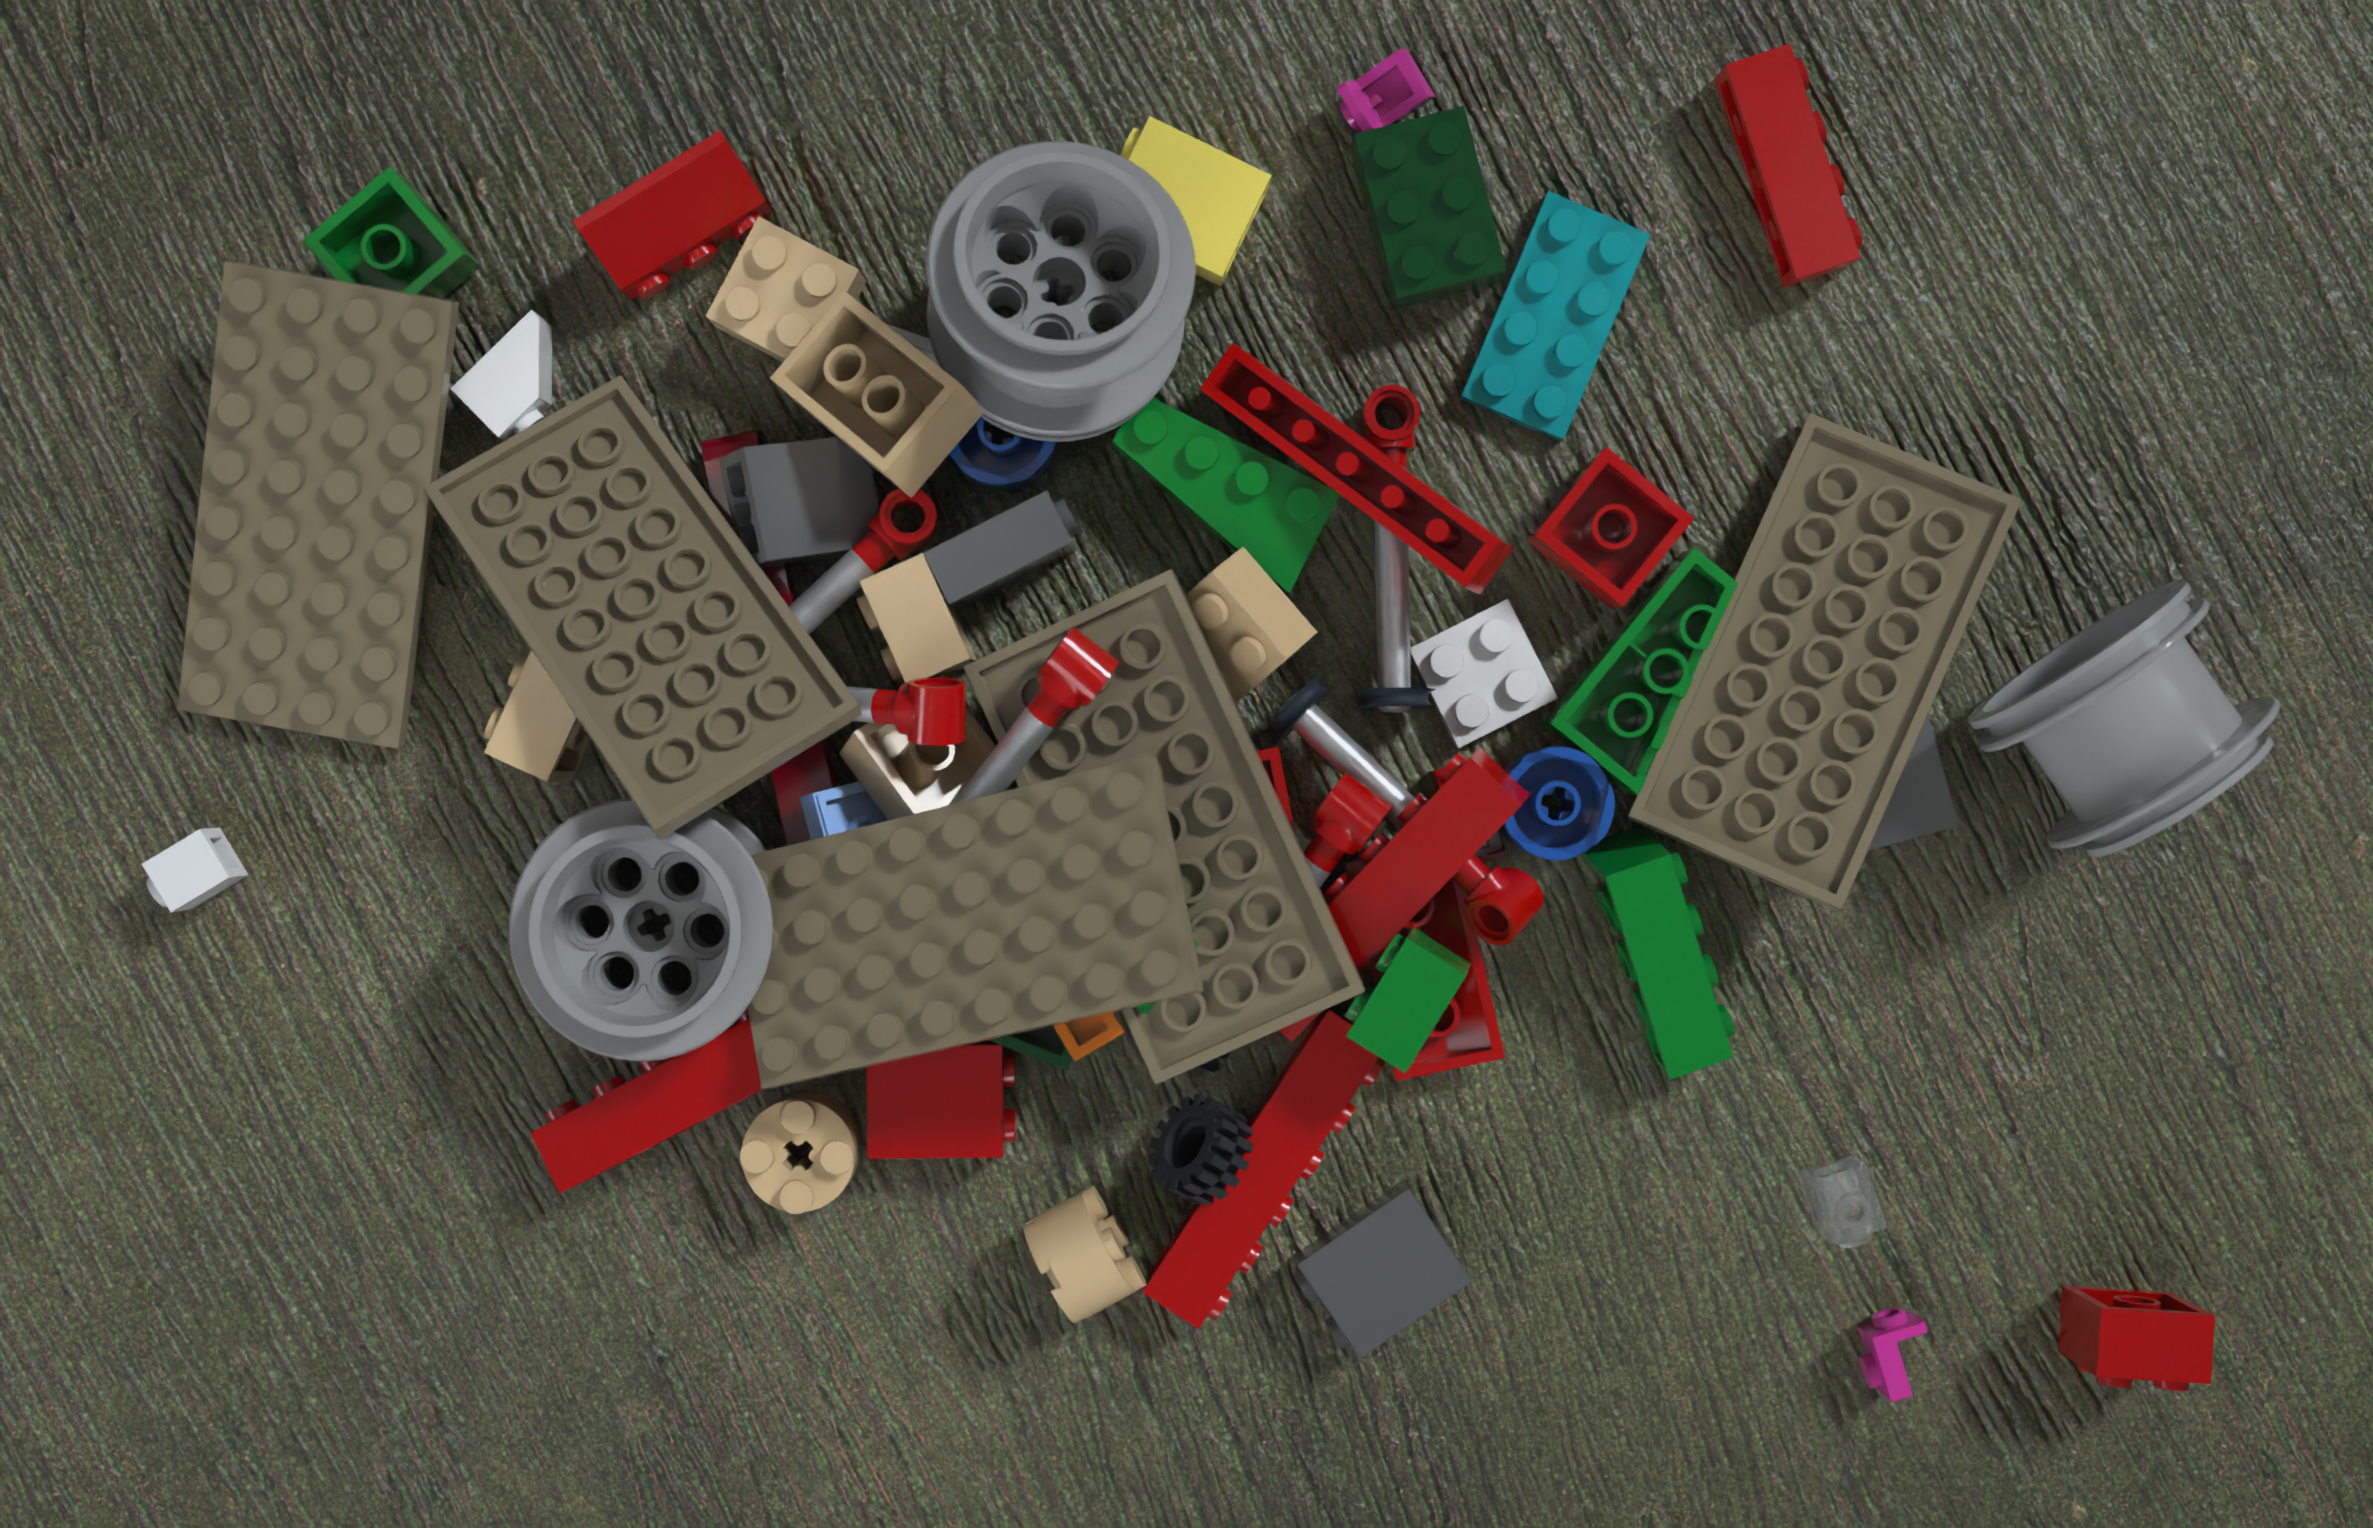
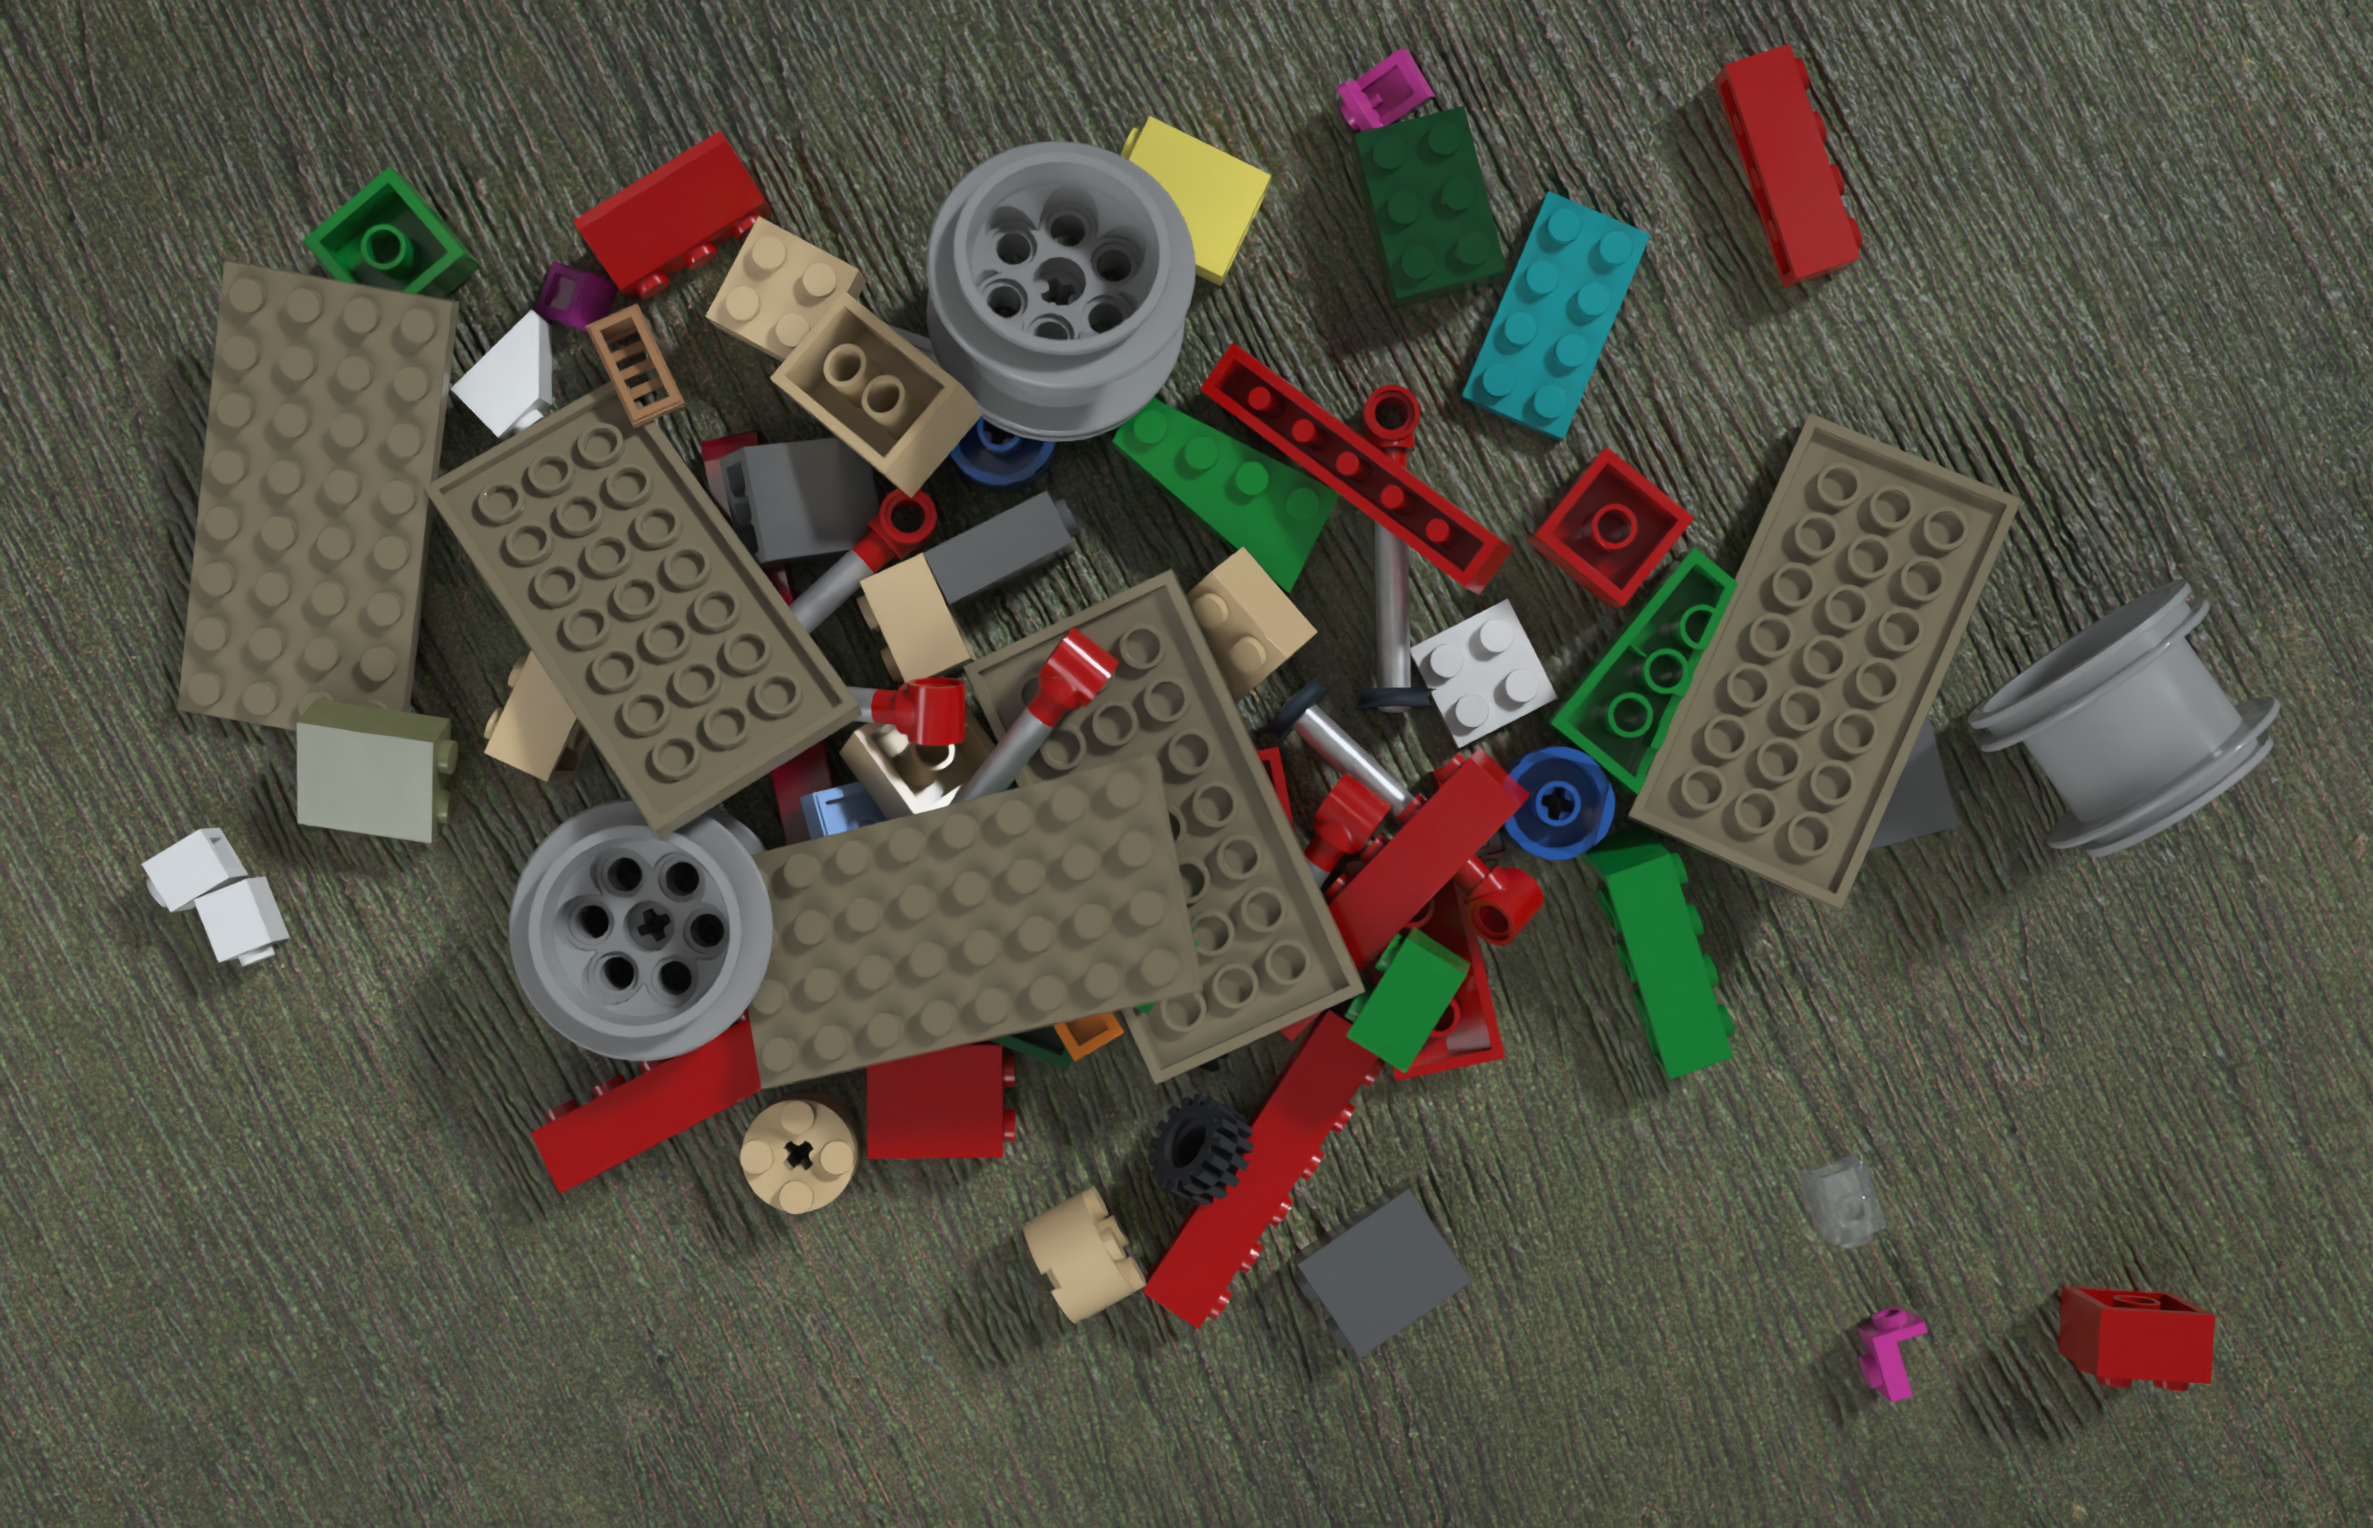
none -> white brick [194,876,290,967]
none -> brick [296,699,458,844]
none -> magenta slope [534,261,617,334]
none -> medium nougat slope [585,304,686,428]

